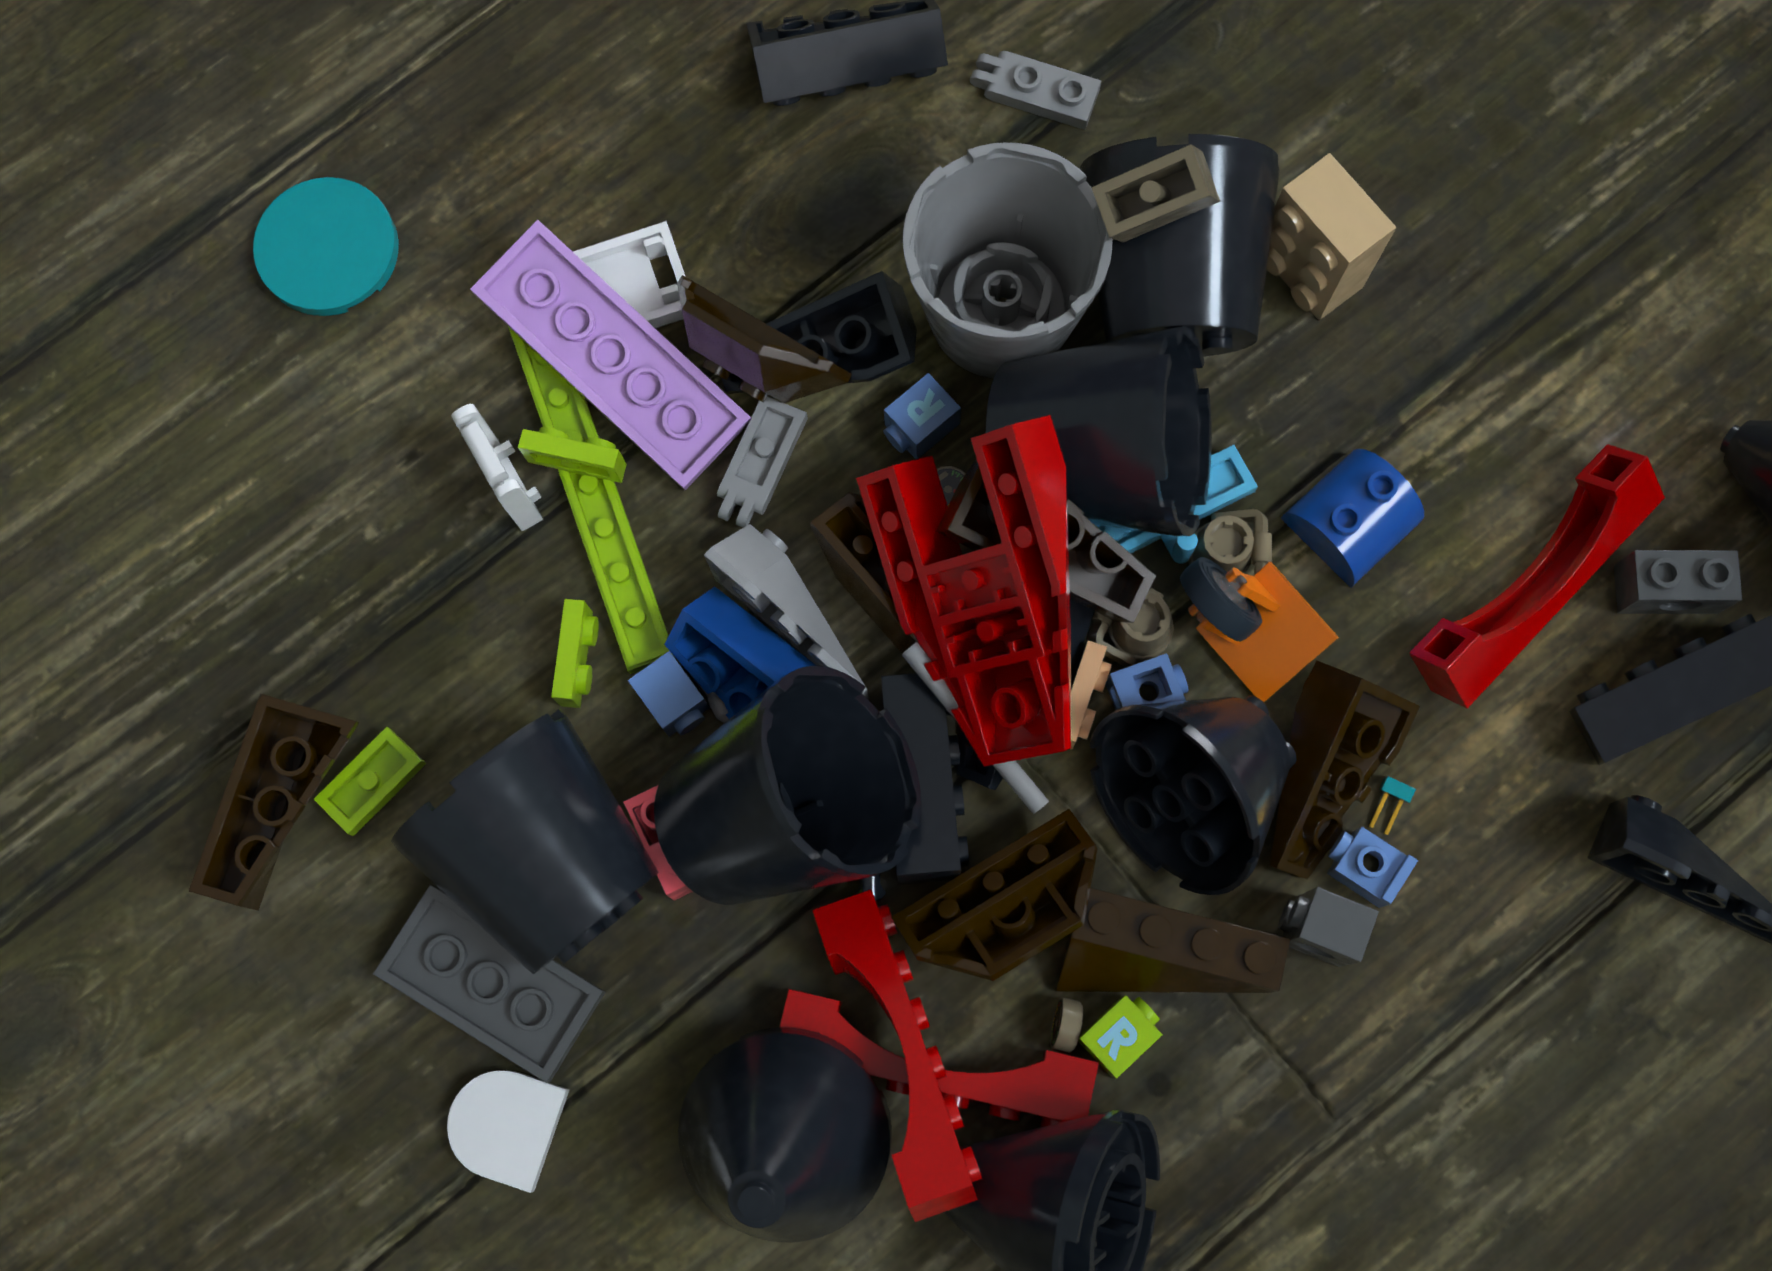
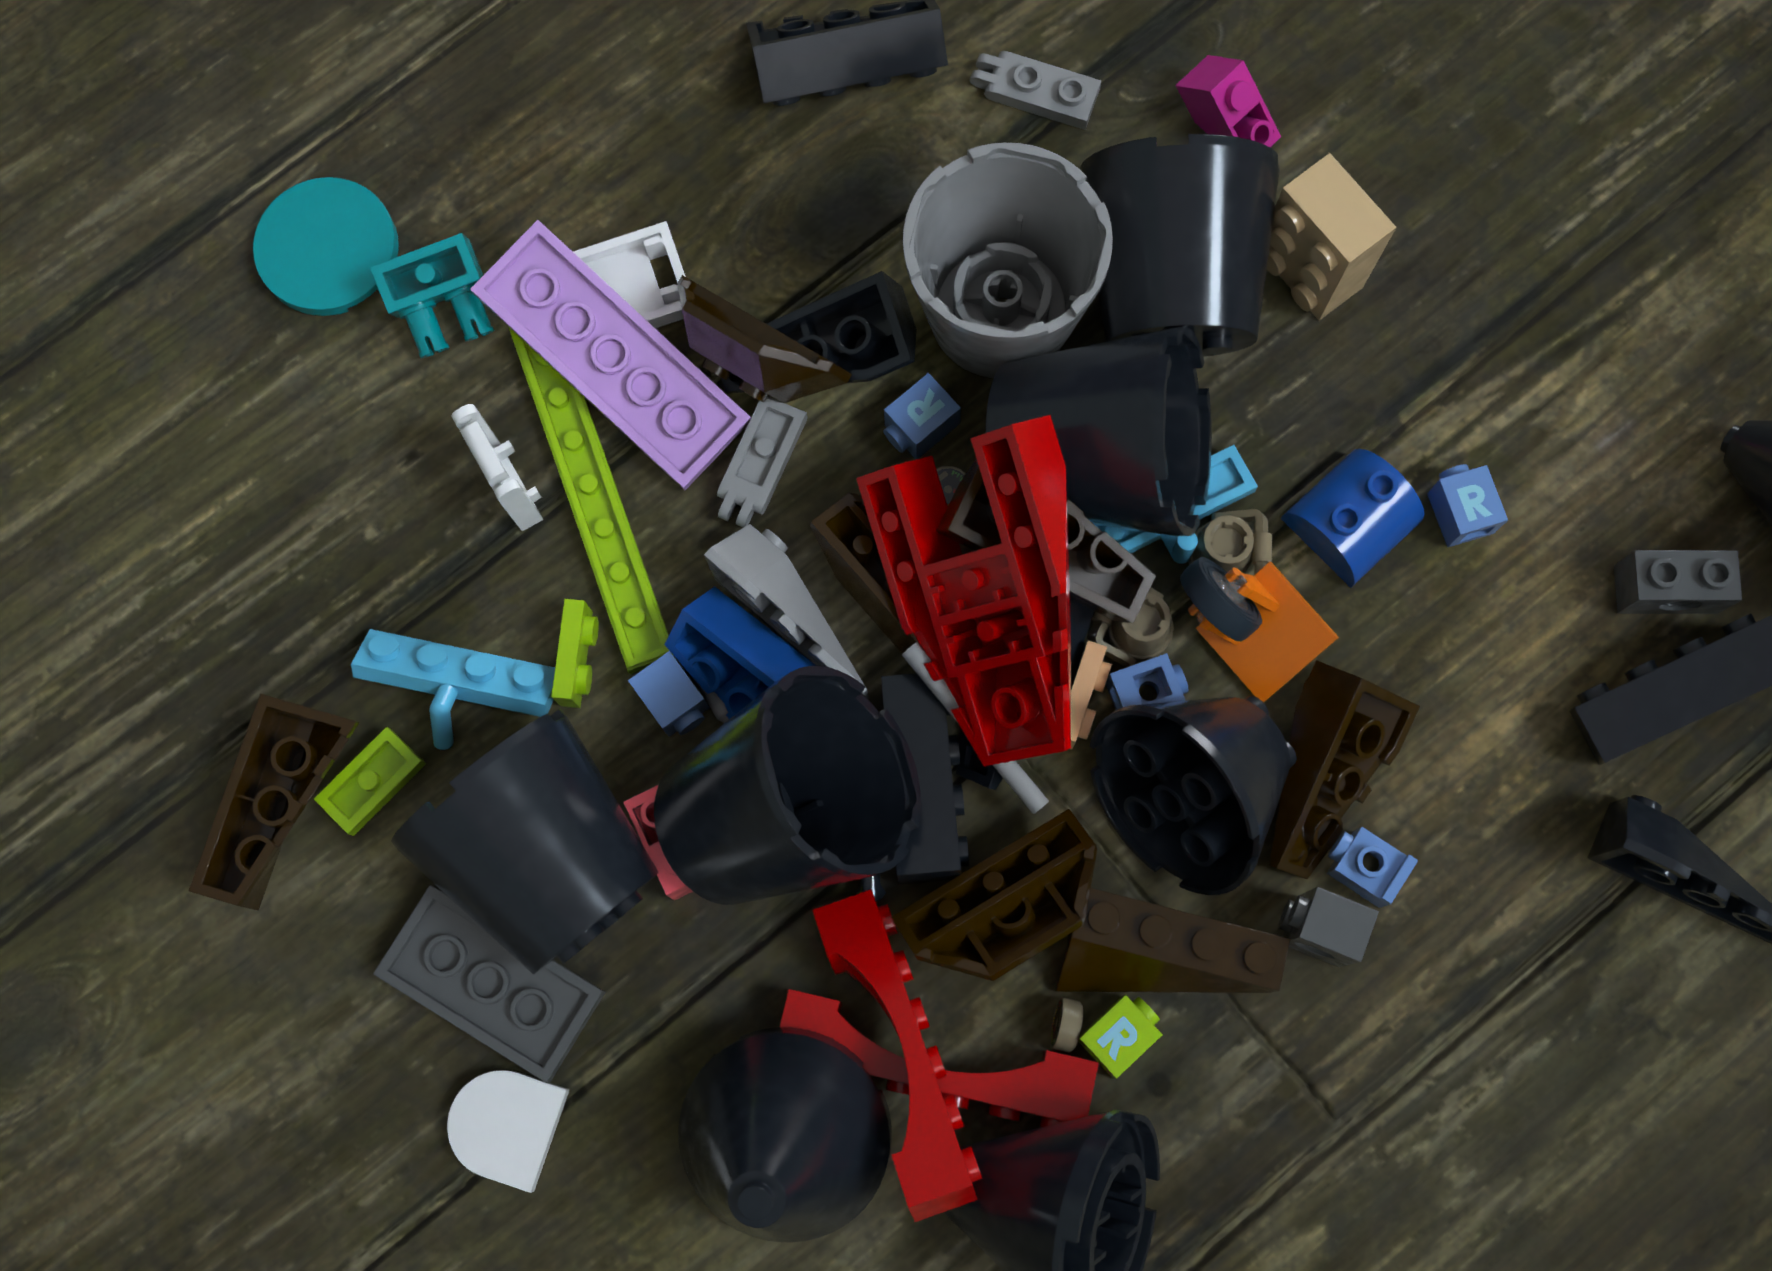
lime plate [518,427,627,483] -> none
dark tan brick [1091,144,1221,242] -> none
piece [1369,776,1416,835] -> none
red arch [1409,444,1665,709] -> none
none -> medium azure plate [351,629,555,750]
none -> teal brick [370,233,495,358]
none -> dark pink slope [1175,55,1281,147]
none -> medium blue brick [1427,464,1508,548]

